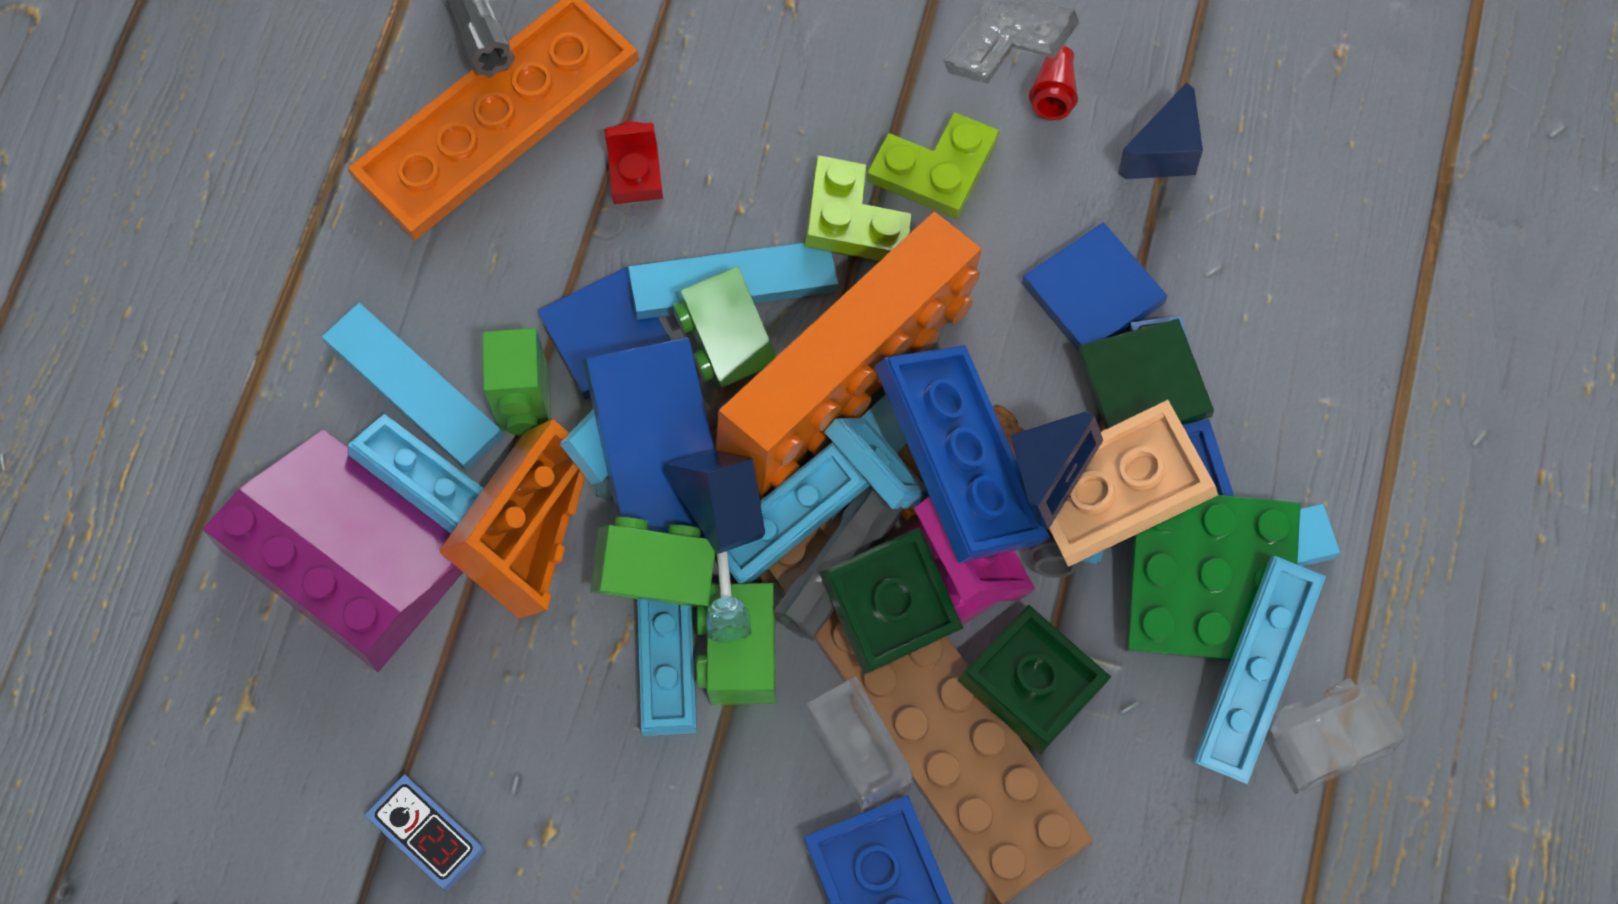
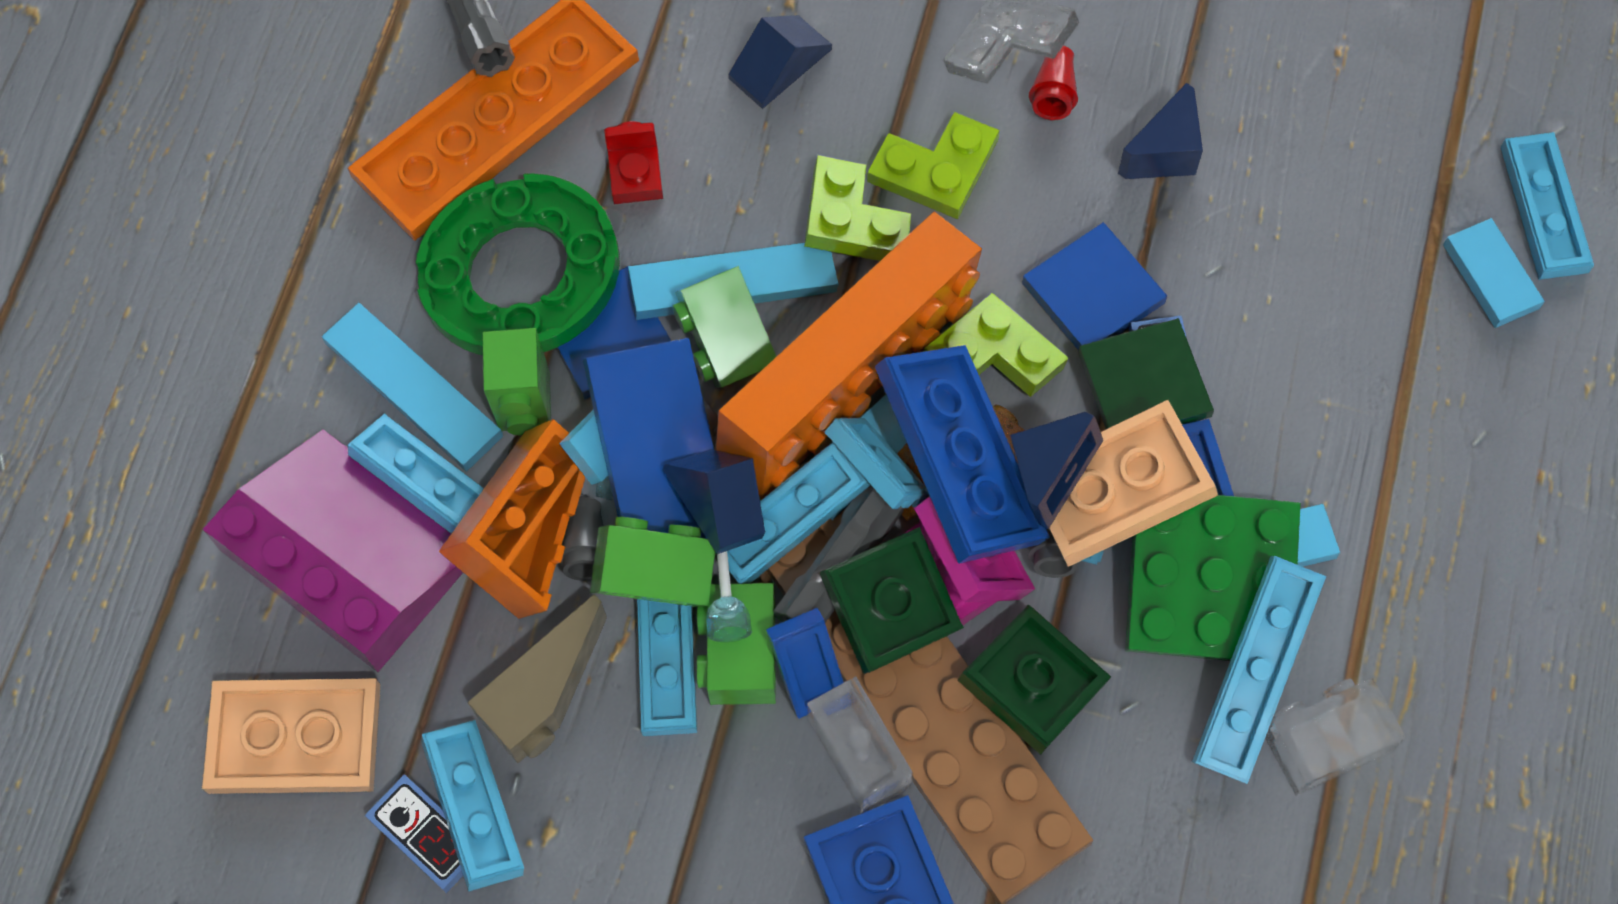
none -> light nougat plate [202,678,381,794]
none -> green plate [416,173,620,356]
none -> medium azure tile [421,720,524,892]
none -> dark tan slope [467,594,607,763]
none -> dark grey cone [560,497,604,581]
none -> dark blue slope [728,15,832,109]
none -> blue tile [766,608,848,719]
none -> lime plate [923,293,1069,397]
none -> medium azure tile [1443,218,1545,328]
none -> medium azure tile [1500,132,1594,280]

